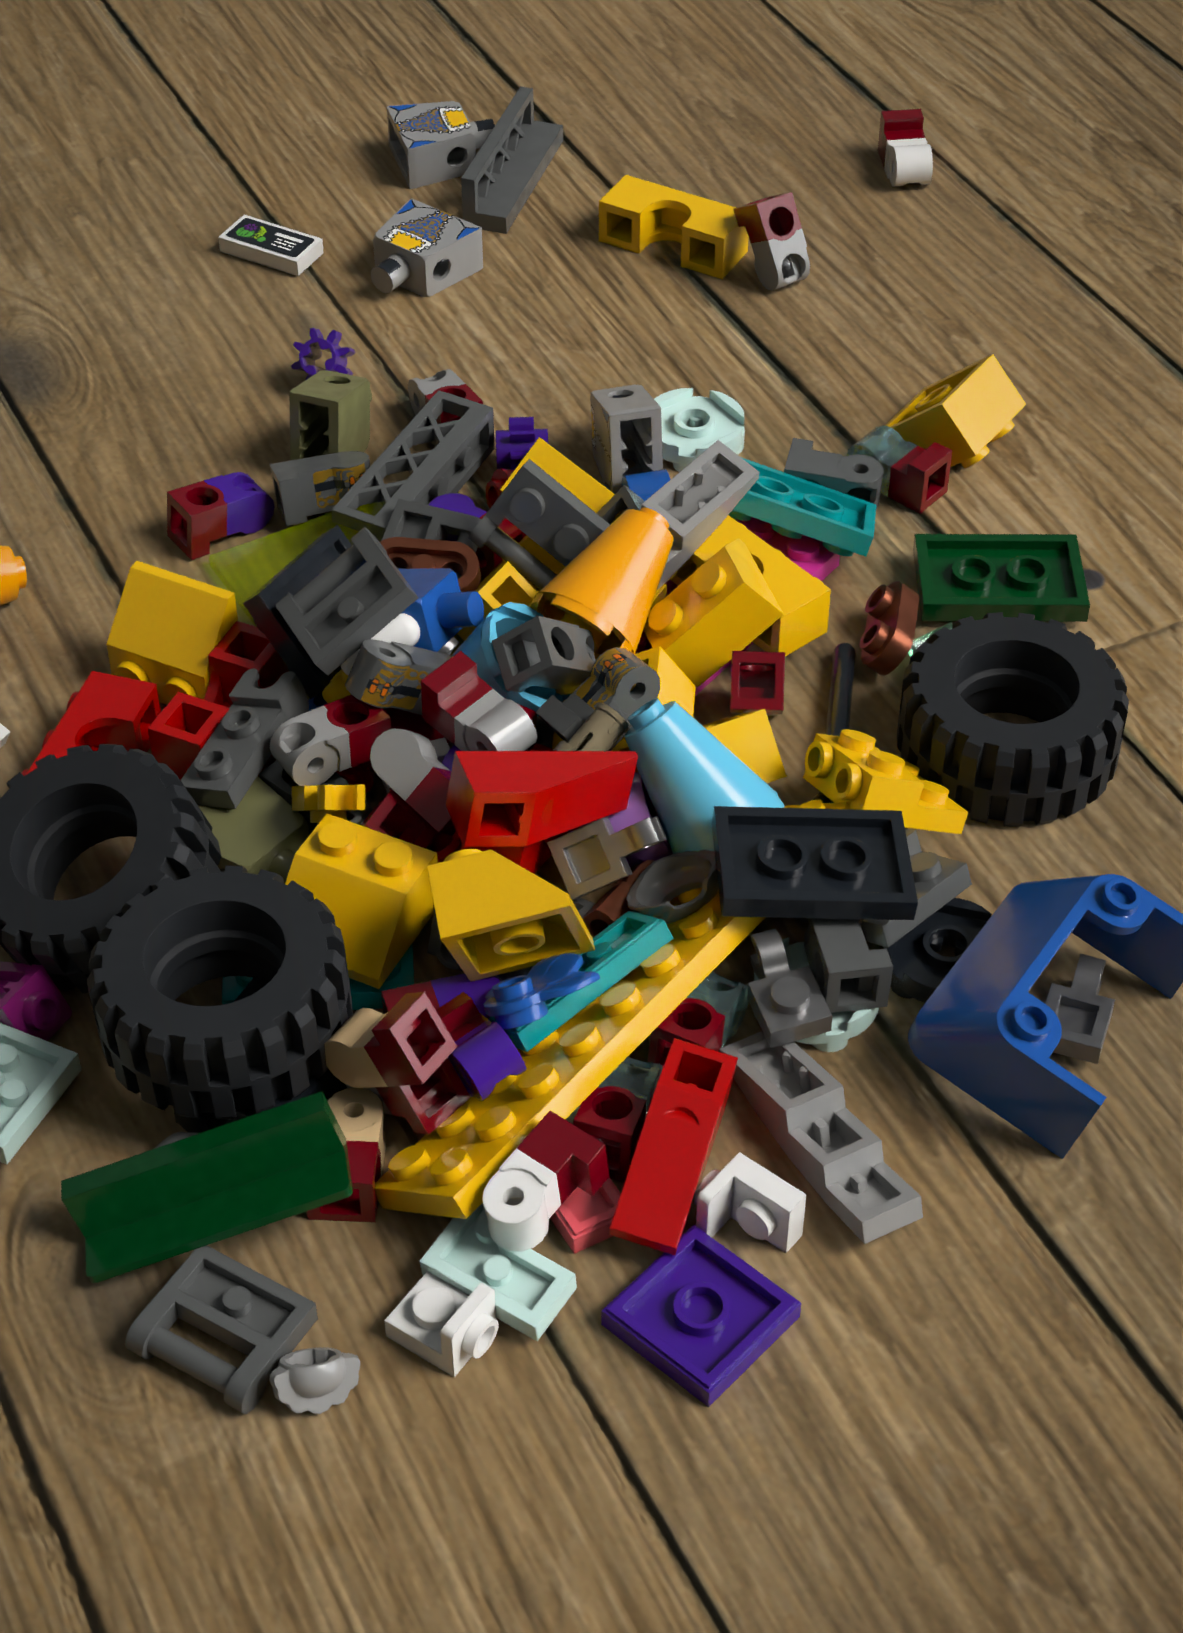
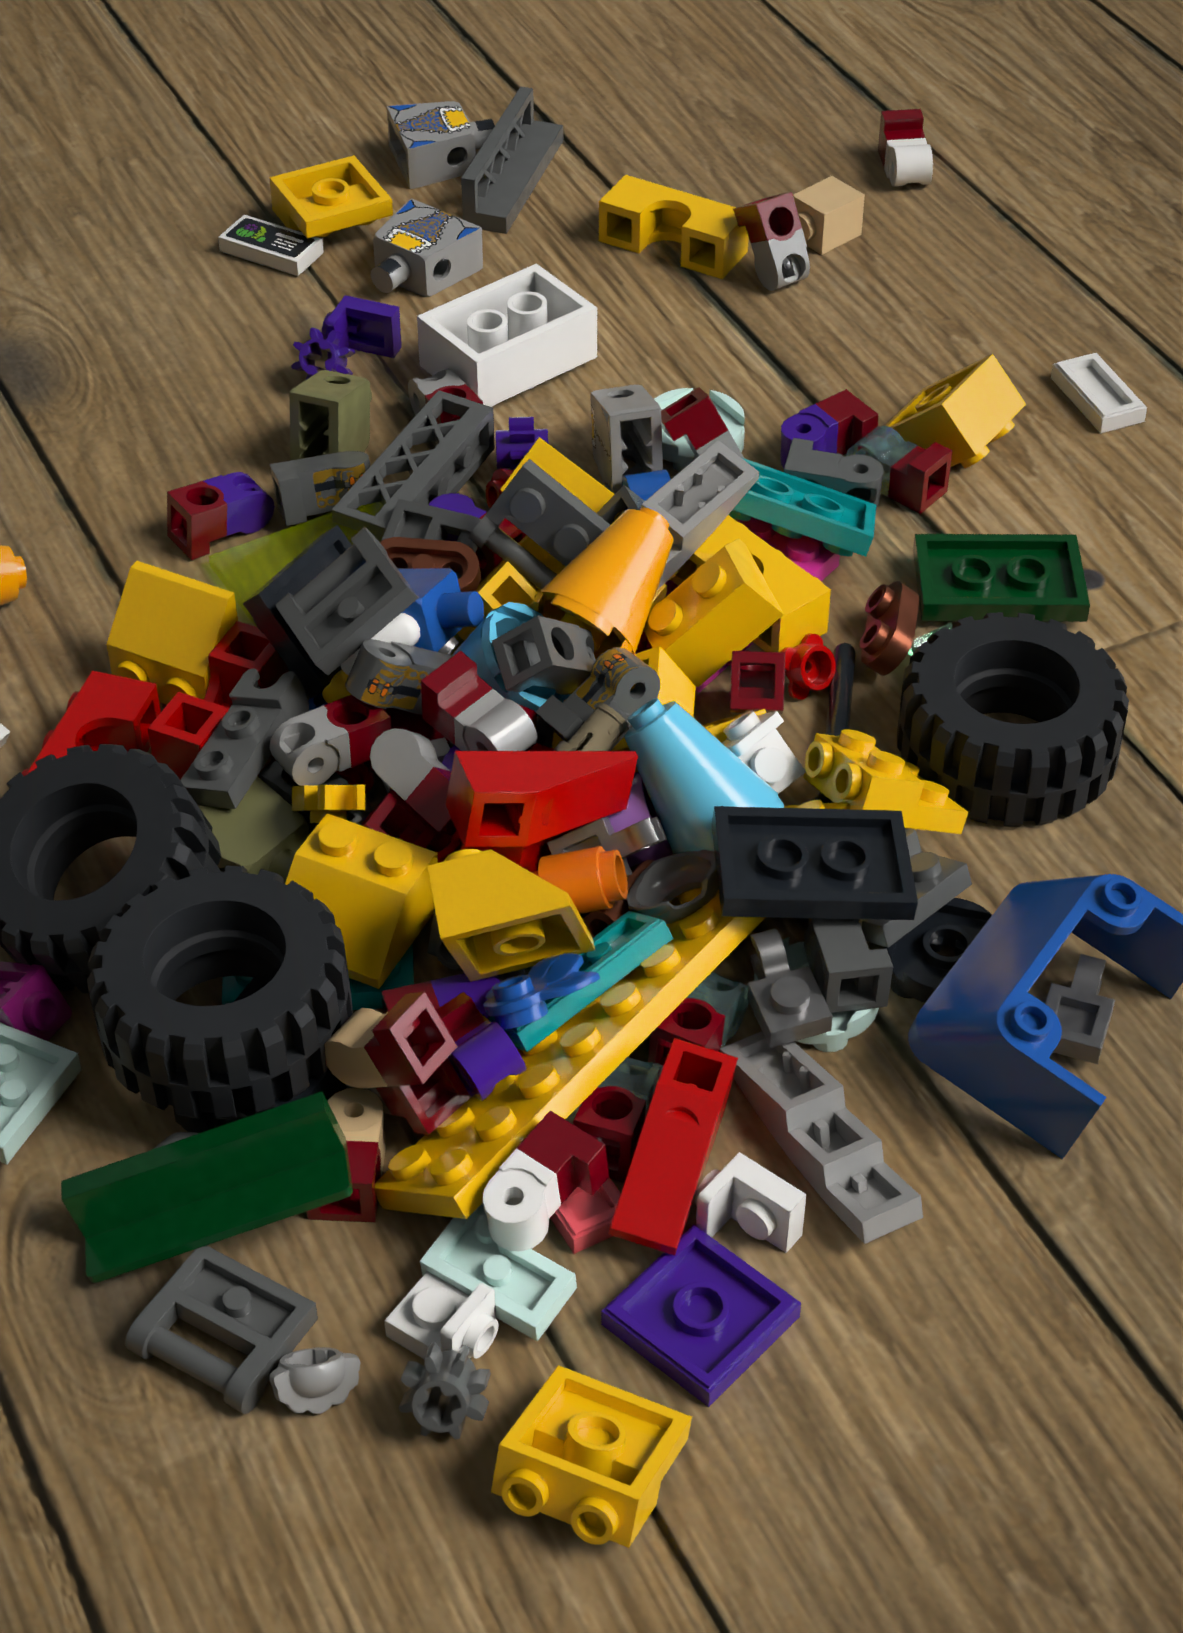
none -> yellow plate [269,155,393,238]
none -> dark purple bracket [322,295,402,359]
none -> dark grey gear [399,1342,491,1440]
none -> white brick [417,264,597,407]
none -> yellow plate [491,1365,692,1548]
none -> orange brick [532,846,628,914]
none -> dark red leg [661,387,744,460]
none -> white bracket [722,710,806,794]
none -> leg [780,389,879,468]
none -> red plate [781,633,836,700]
none -> tan brick [793,176,865,255]
none -> white tile [1051,353,1147,434]

